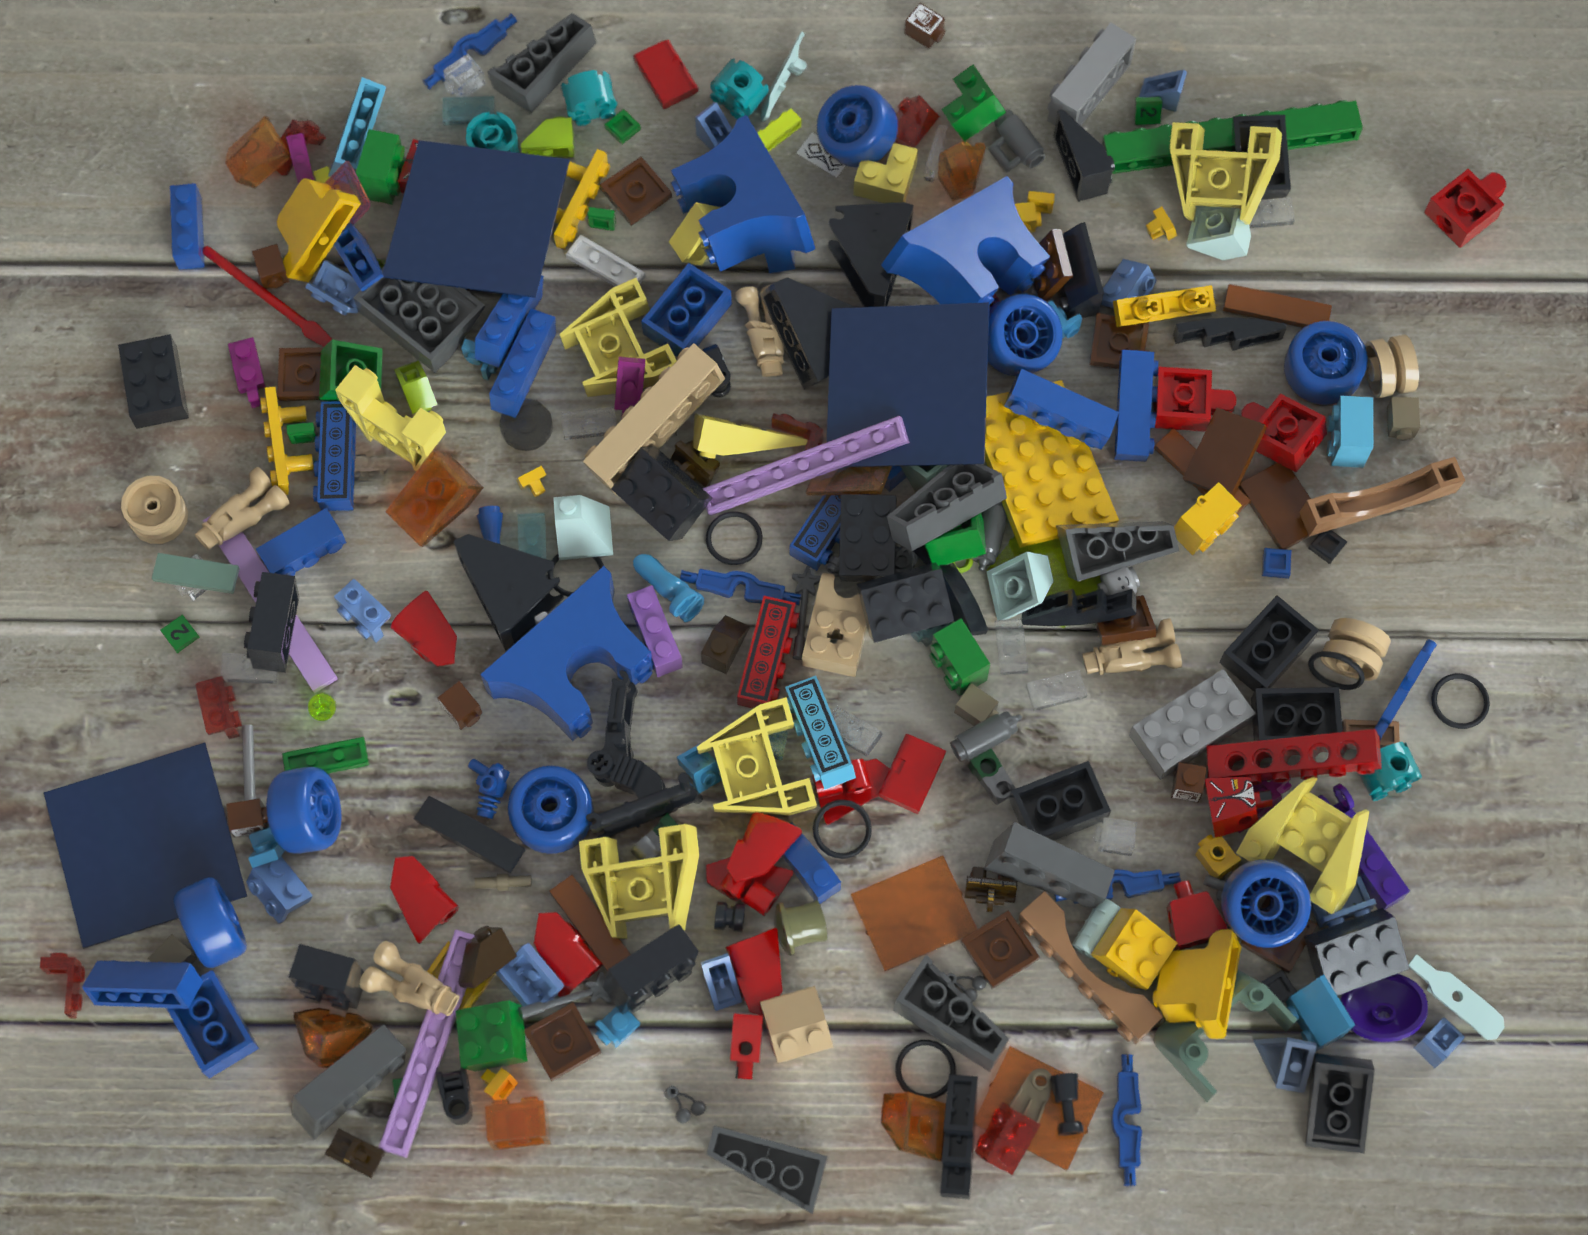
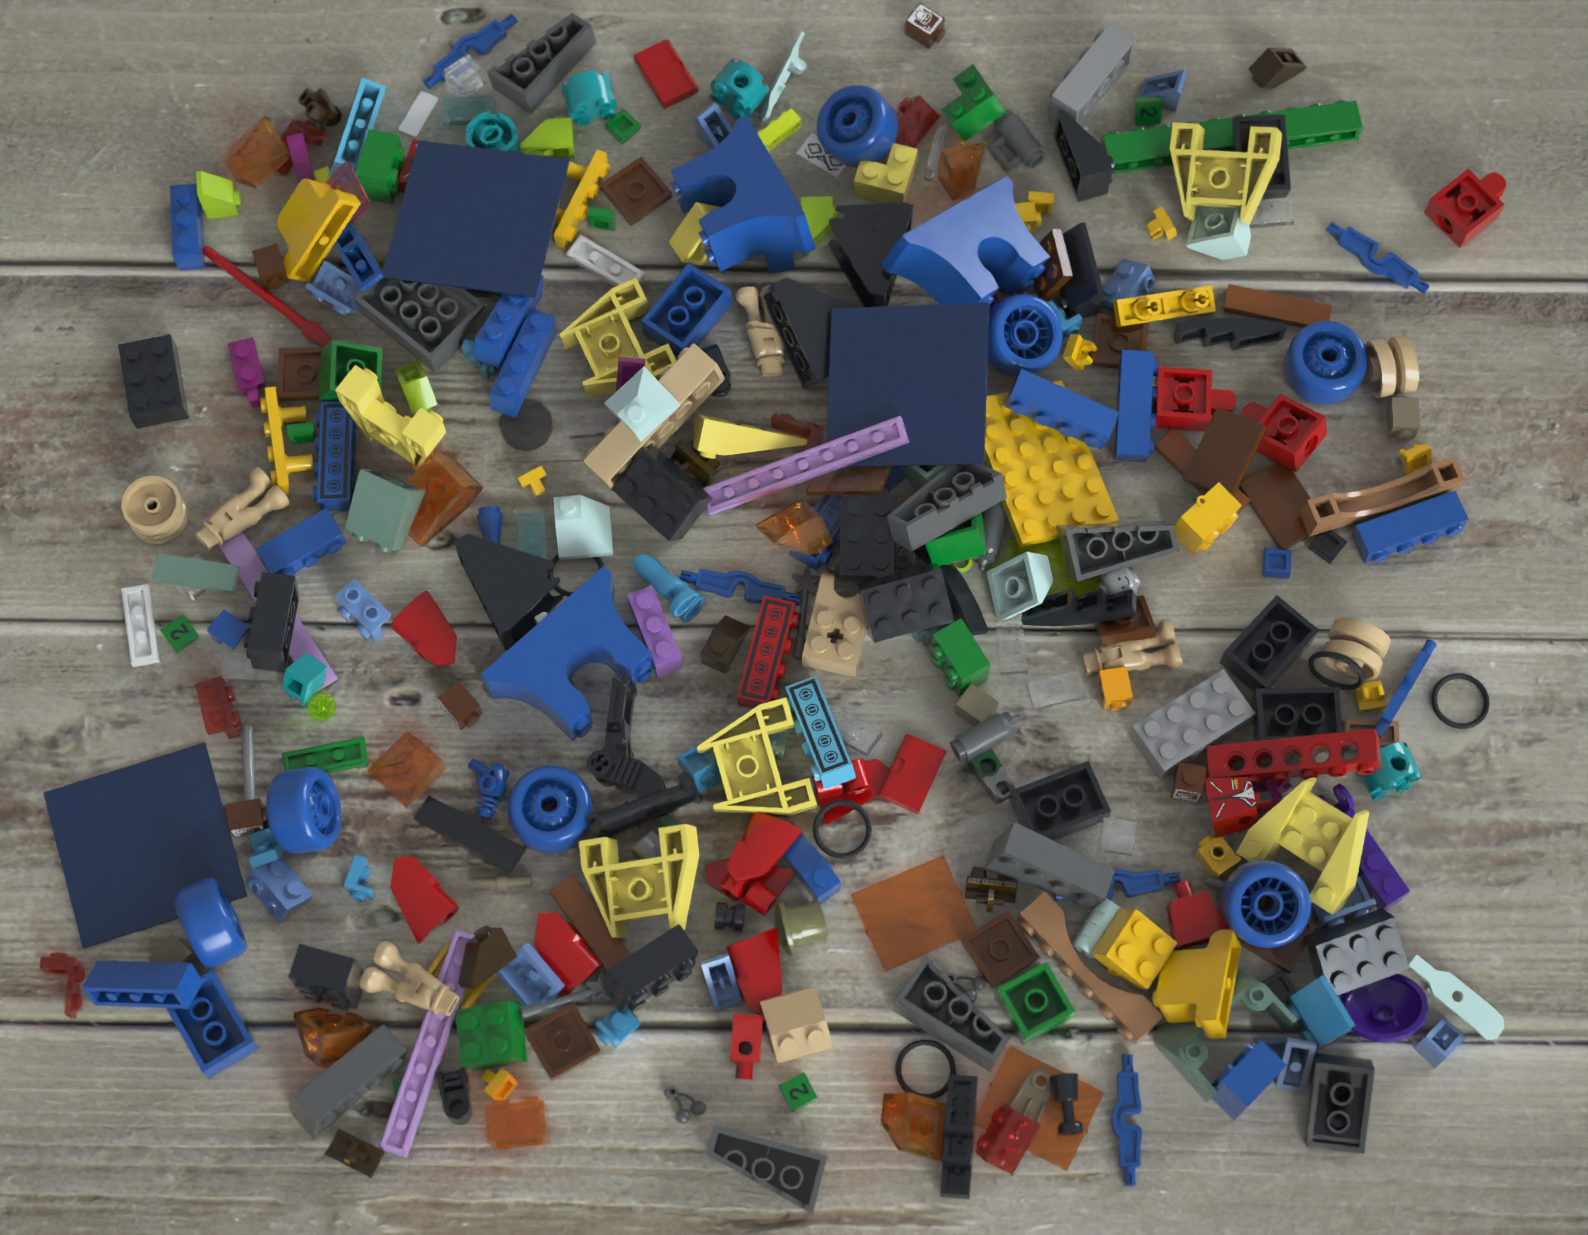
black tyre [706,511,763,565] -> none
medium azure brick [1327,396,1374,468] -> none
none -> white tile [121,583,160,667]
none -> lime slope [196,171,242,219]
none -> blue panel [207,609,251,649]
none -> teal brick [282,652,328,707]
none -> dark brown hips [298,87,342,133]
none -> dark azure bracket [344,855,375,902]
none -> sand green slope [345,469,426,553]
none -> clear orange slope [367,732,446,808]
none -> white sticker [398,91,438,137]
none -> light aqua slope [604,367,680,442]
none -> clear orange slope [755,499,833,556]
none -> green tile [779,1072,818,1113]
none -> lime slope [801,196,838,256]
none -> green brick [995,962,1076,1045]
none -> yellow tile [1062,334,1097,371]
none -> light orange brick [1097,666,1133,712]
none -> blue brick [1211,1040,1287,1121]
none -> dark brown slope [1248,47,1307,88]
none -> blue piece [1326,221,1430,294]
none -> blue brick [1351,491,1469,563]
none -> yellow tile [1353,680,1387,713]
none -> yellow tile [1399,443,1432,475]

